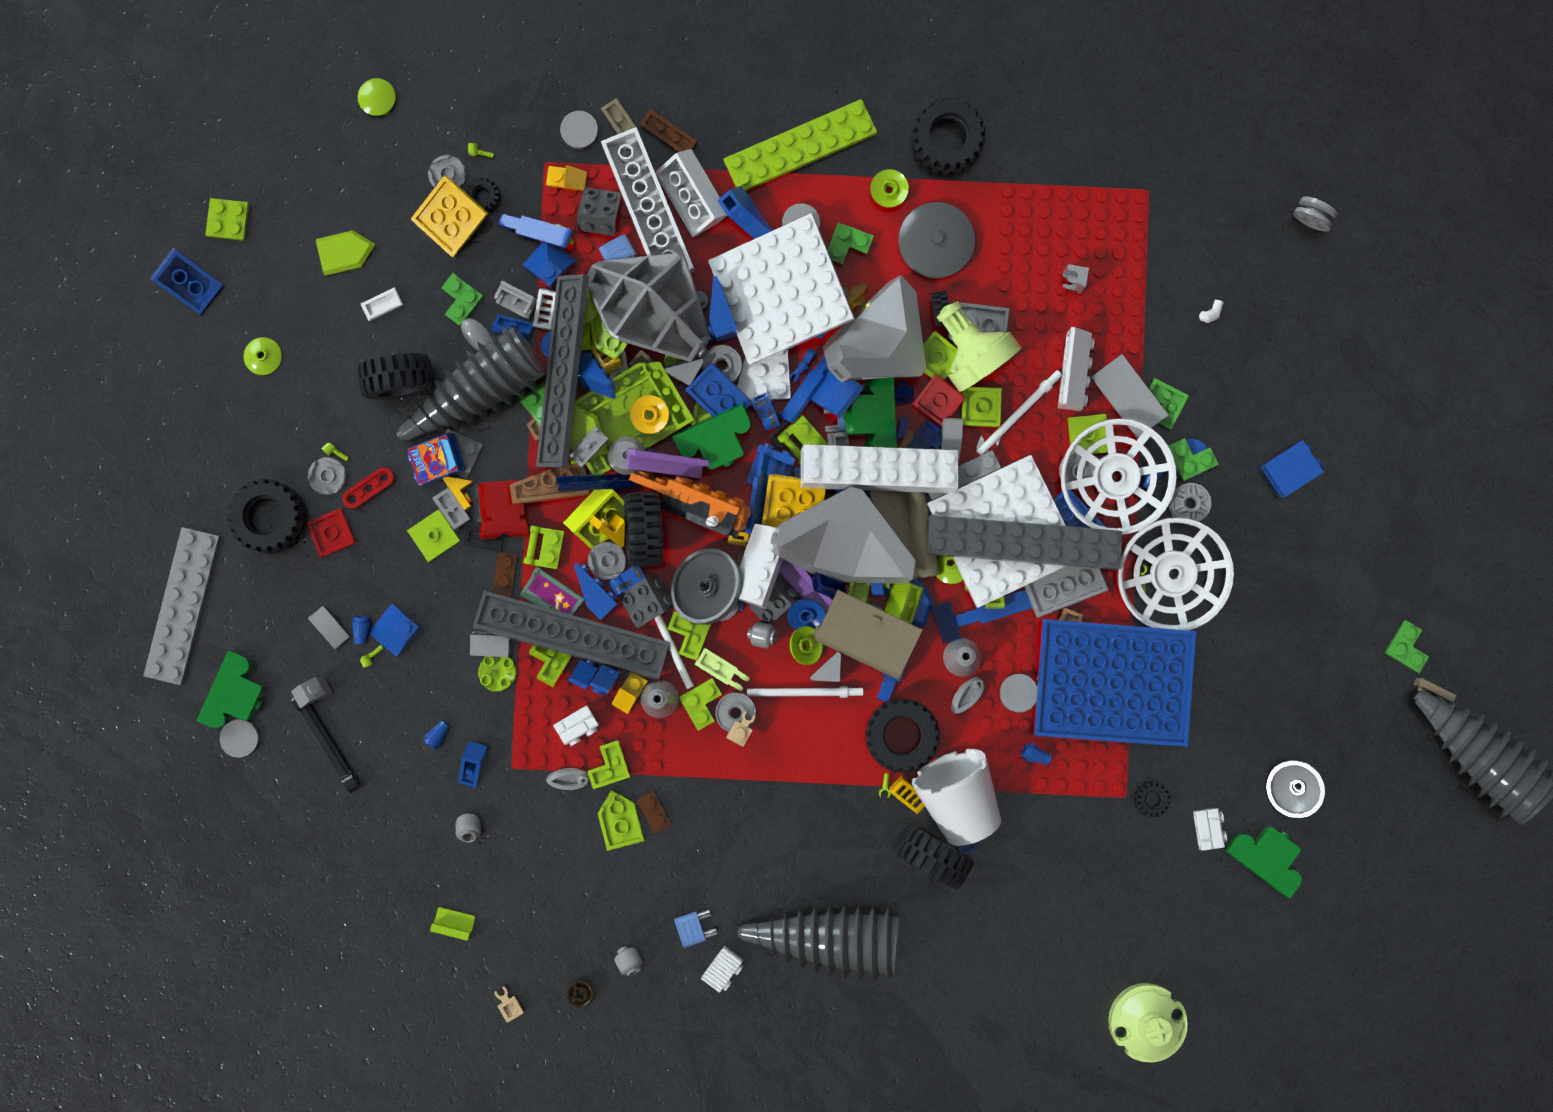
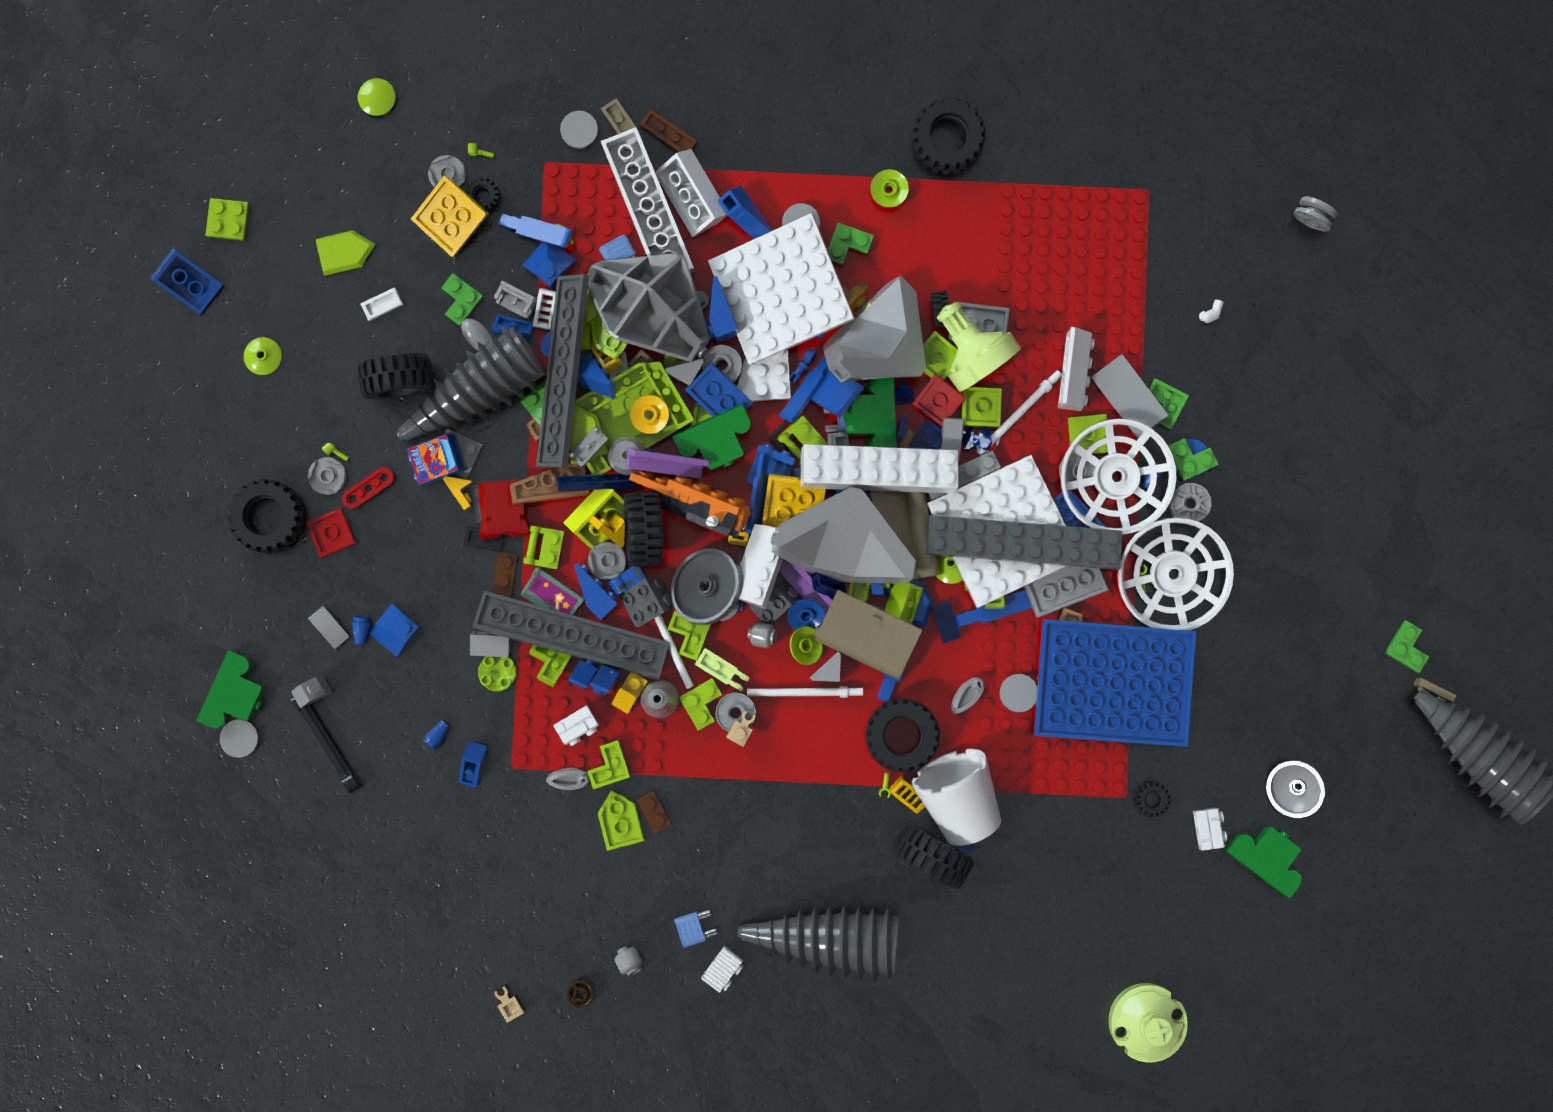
light grey plate [143,527,220,685] -> none
lime hand [360,645,384,668] -> none
lime plate [407,509,461,562] -> none
lime panel [430,907,476,941] -> none
light grey hinge [433,487,470,532] -> none
light grey head [455,814,481,843] -> none
yellow slope [546,165,587,191] -> none
dark grey bracket [577,188,621,236] -> none
lime plate [723,99,877,191] -> none
blue leg [752,391,781,431] -> none
dark grey dish [898,202,975,279] -> none
light grey cone [943,638,982,677] -> none
blue cone [1021,743,1051,765] -> none
light grey hinge [1062,264,1089,294] -> none
blue brick [1261,440,1324,499] -> none
none -> clear blue piece [962,426,992,452]

